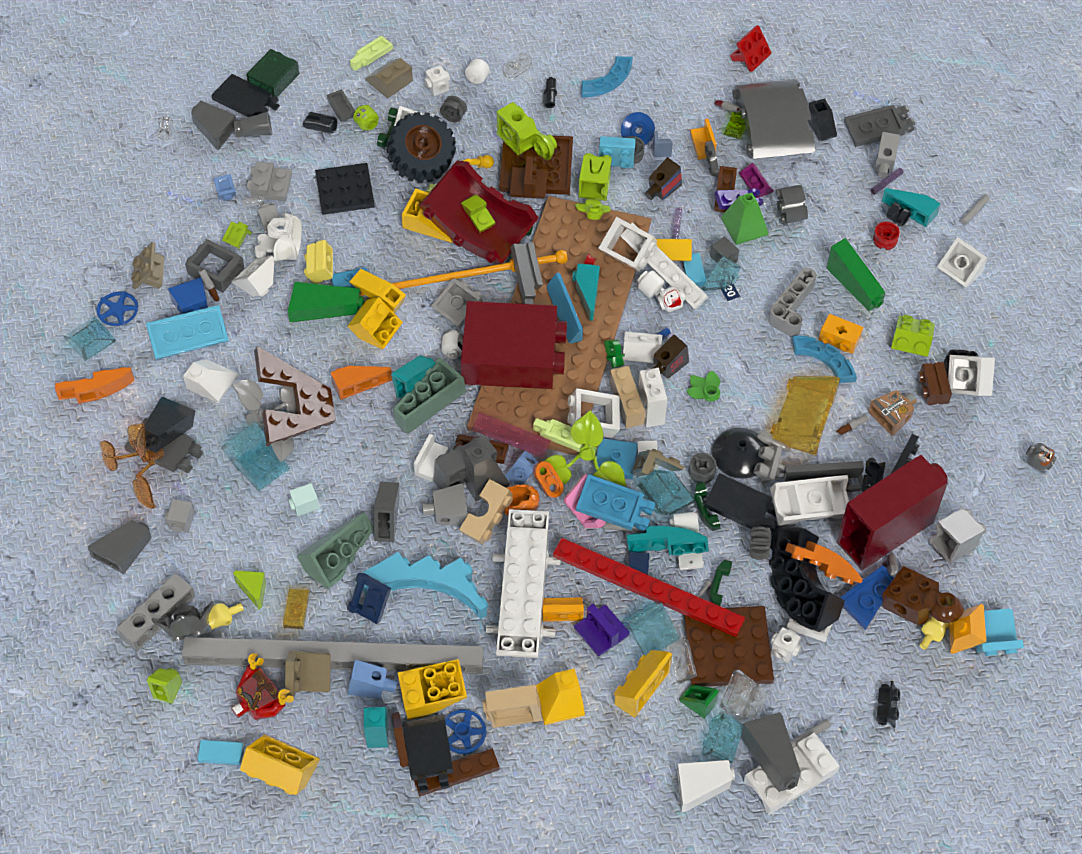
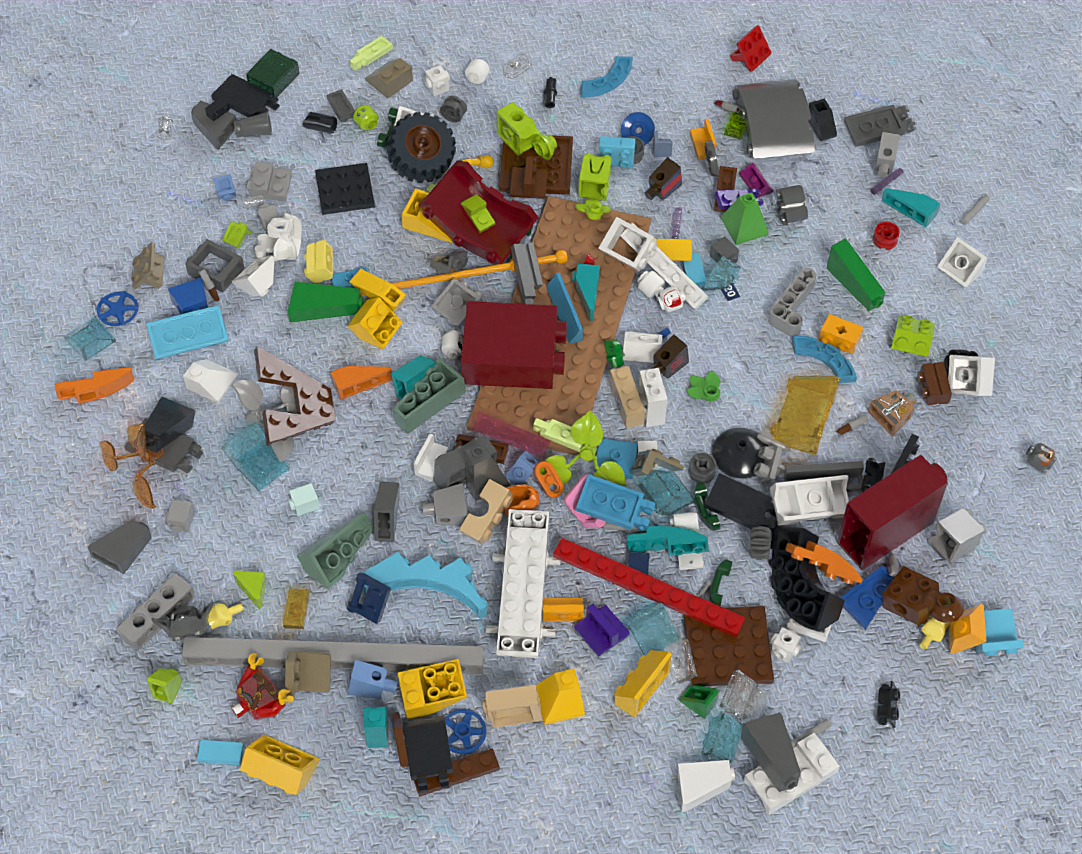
white window [567,388,620,438] -> none
black wheel [886,202,912,226] -> none
none -> black piece [205,97,230,121]
none -> dark grey bracket [430,250,468,274]

